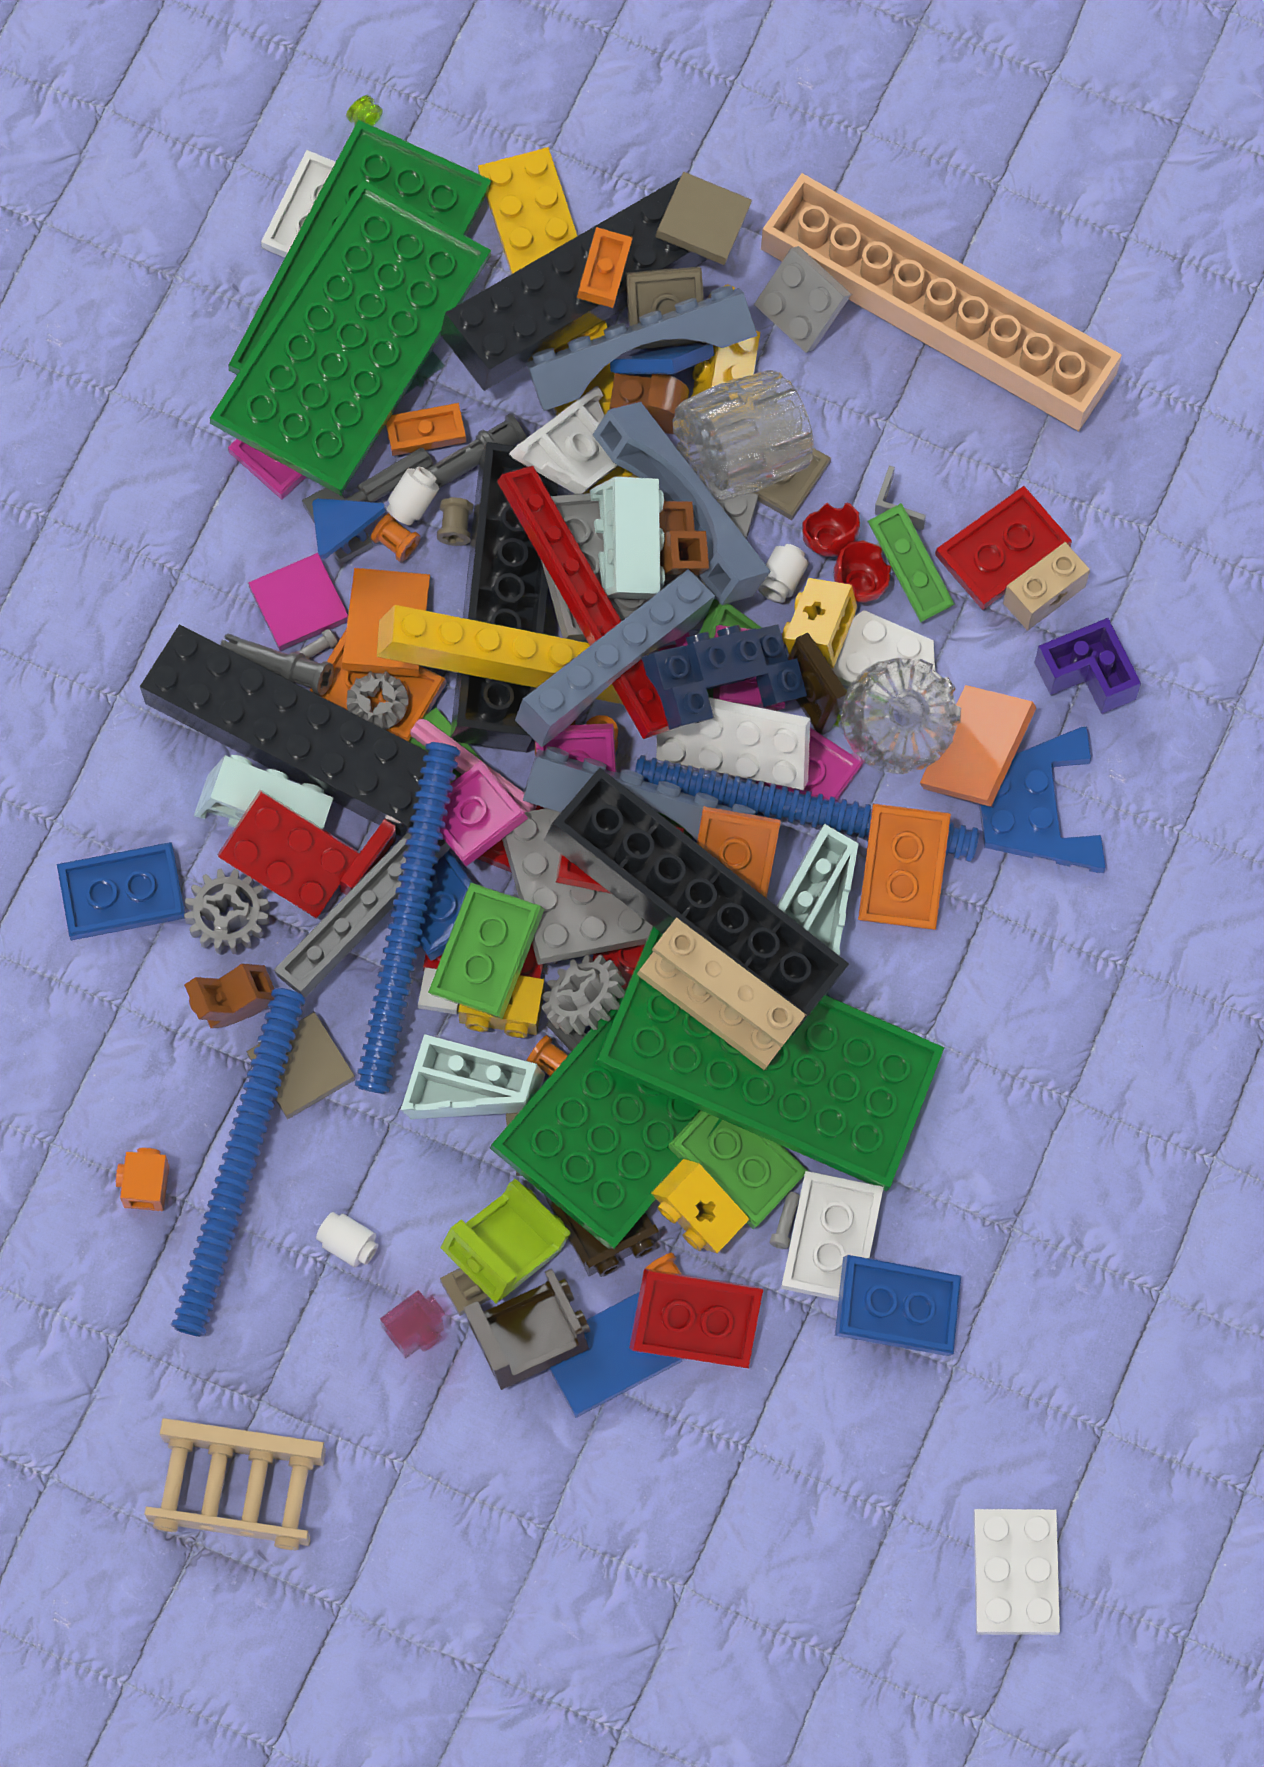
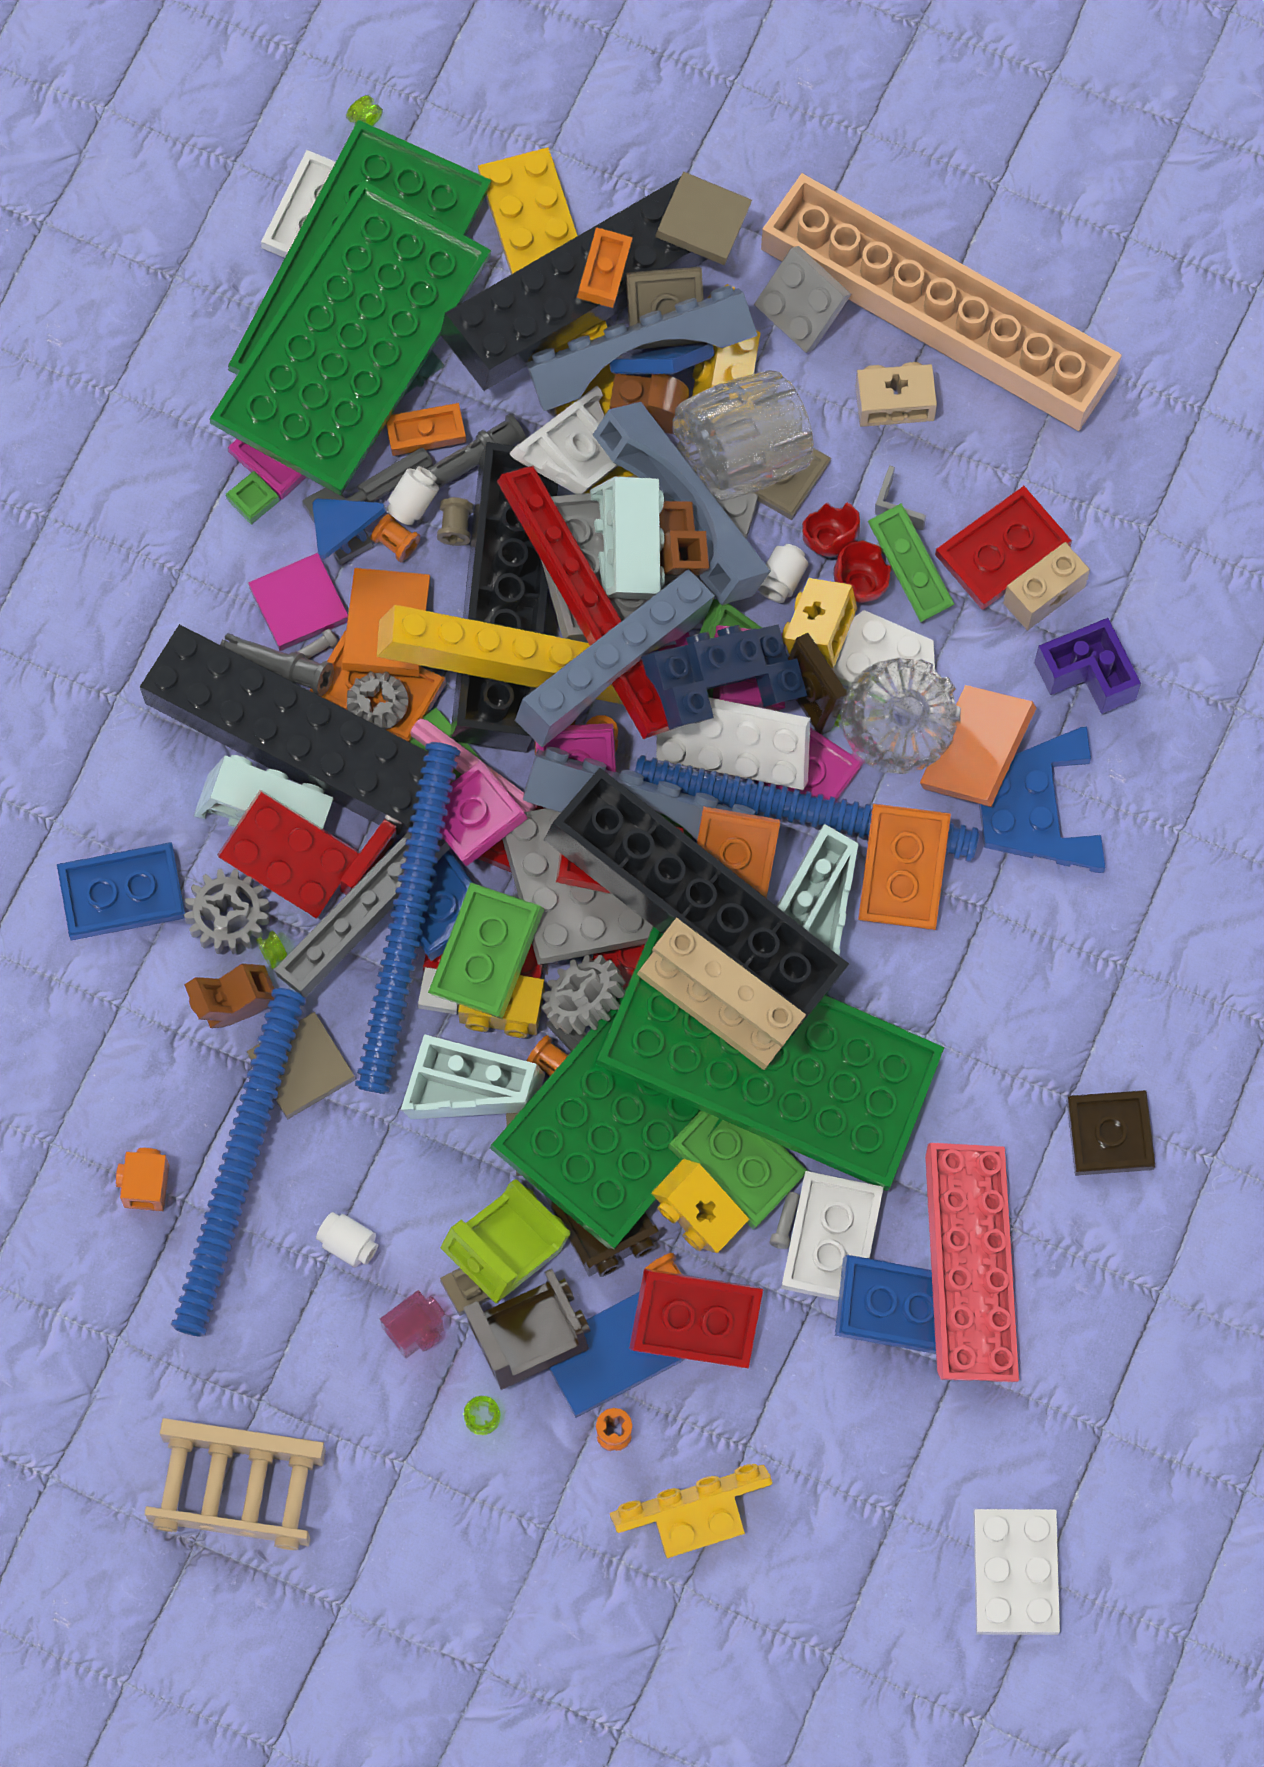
none -> bright green tile [225,471,280,525]
none -> clear neon green bush [256,930,288,970]
none -> clear neon green bush [464,1396,500,1435]
none -> orange bush [596,1408,632,1451]
none -> yellow bracket [609,1464,773,1558]
none -> tan brick [855,362,937,427]
none -> coral plate [925,1143,1019,1382]
none -> dark brown tile [1066,1090,1155,1176]

